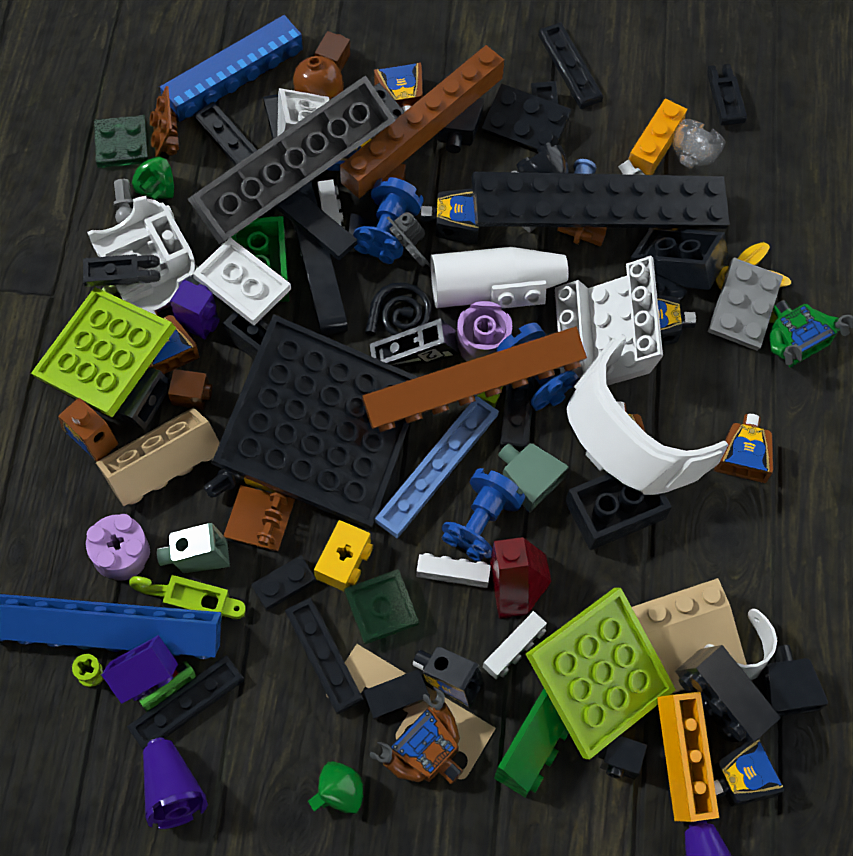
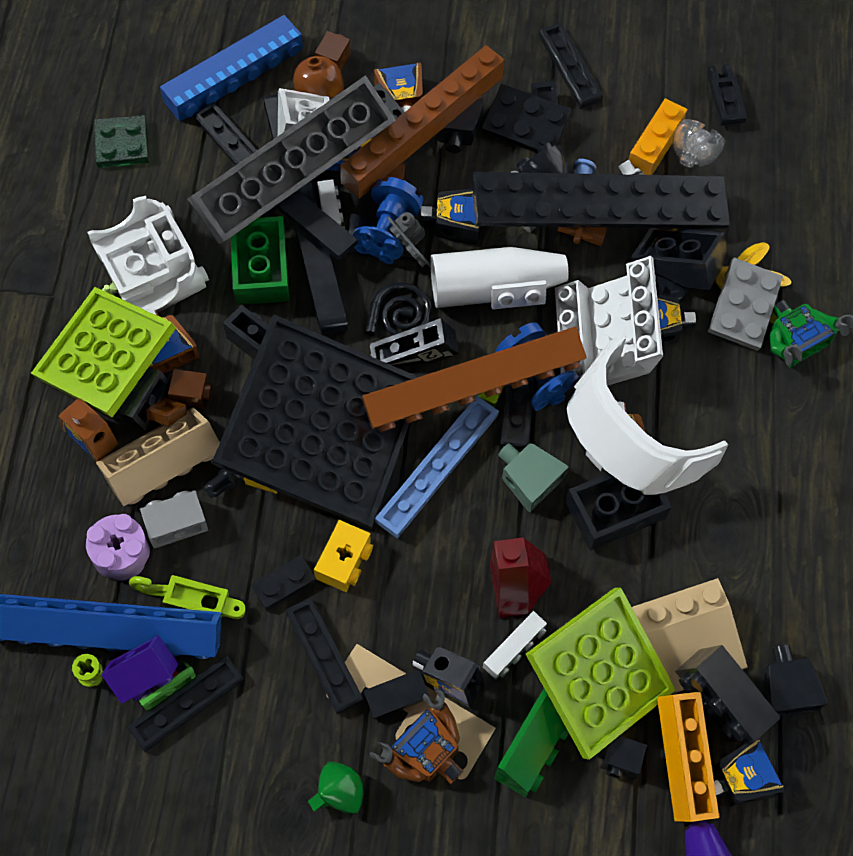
black hinge [83,254,161,287] -> none
light grey axle [114,179,133,224] -> none
green piece [131,157,174,200] -> none
dark purple cone [143,738,208,829] -> none
dark orange hinge [150,86,179,157] -> none
sand green torso [157,523,230,573] -> none
dark purple brick [170,279,219,339] -> none
white plate [193,237,291,325] -> none
dark orange hinge [224,485,295,552] -> none
clear green plate [344,569,419,645] -> none
white piece [416,553,491,588] -> none
blue piece [442,468,525,562] -> none
lavender brick [456,301,512,361] -> none
white piece [704,609,777,680] -> none
torso [714,414,773,483] -> none
none -> light grey brick [140,491,209,549]
none -> reddish brown plate [146,397,187,426]

